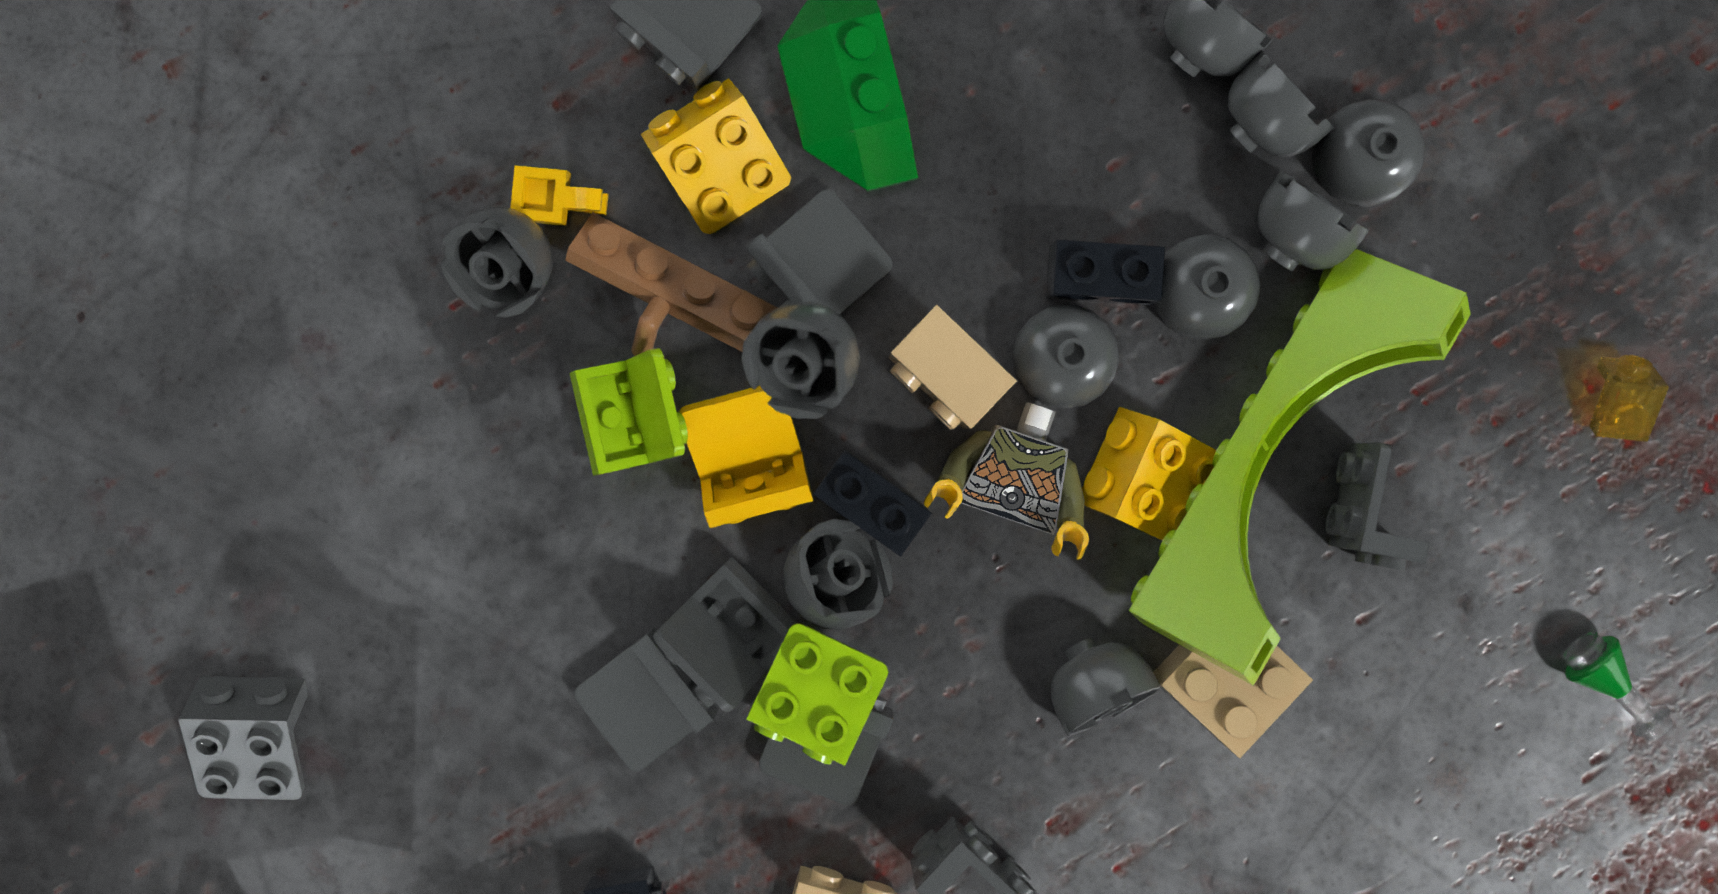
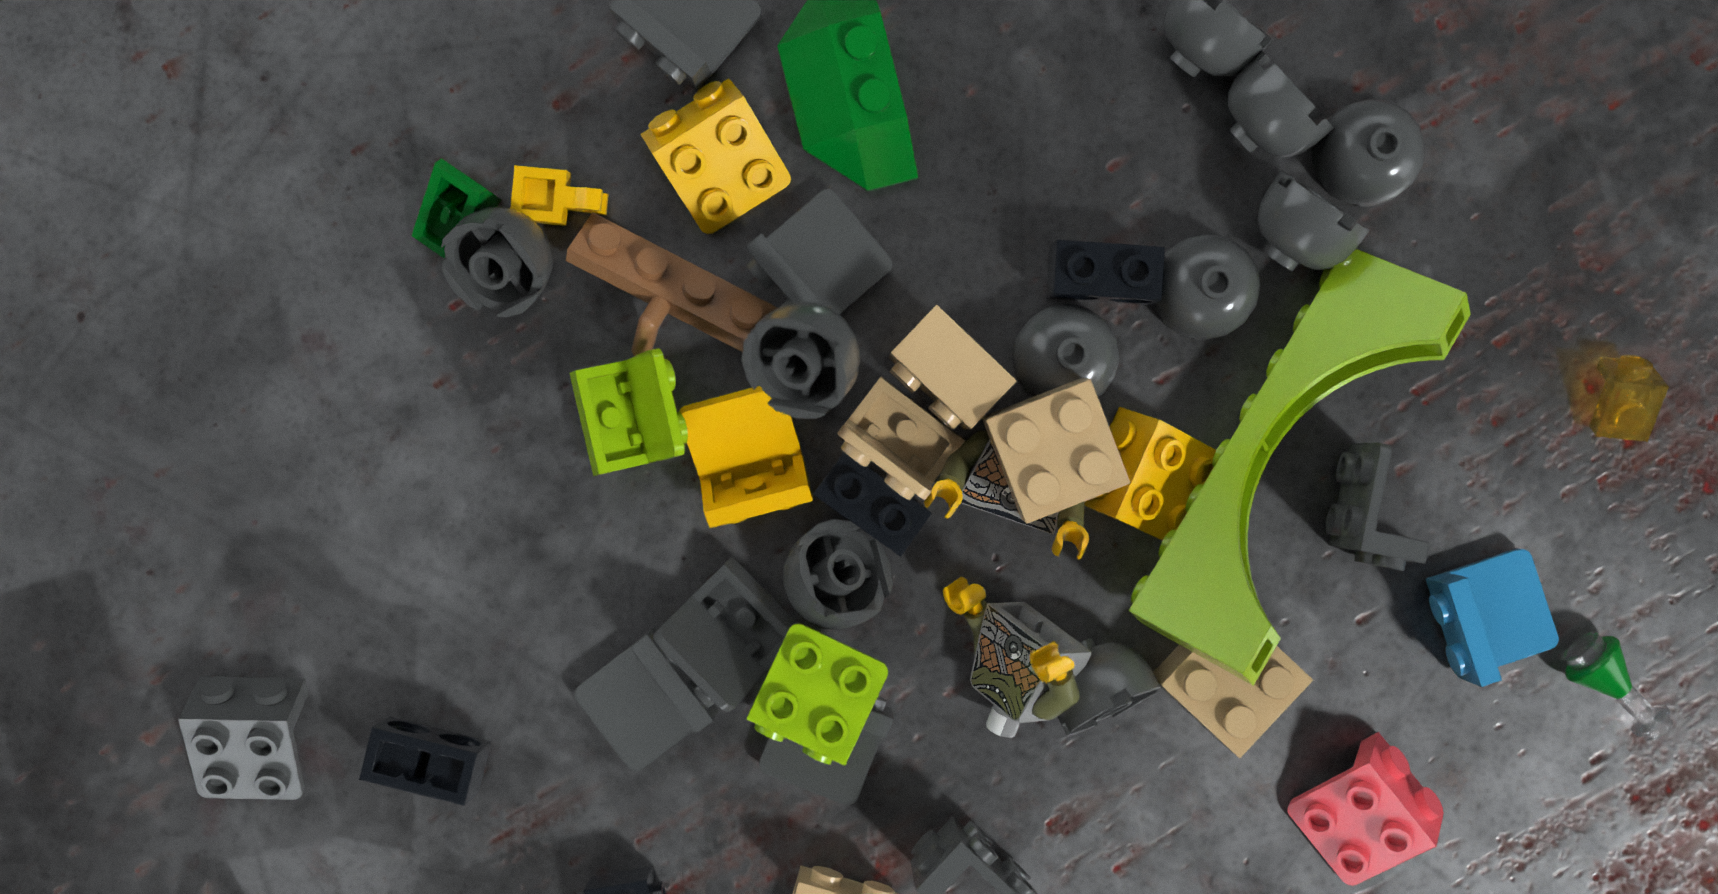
none -> black brick [359,716,491,806]
none -> green slope [411,158,502,258]
none -> tan bracket [837,376,965,500]
none -> torso [943,577,1092,738]
none -> tan brick [982,378,1130,524]
none -> coral bracket [1288,732,1444,886]
none -> dark azure bracket [1426,548,1559,687]

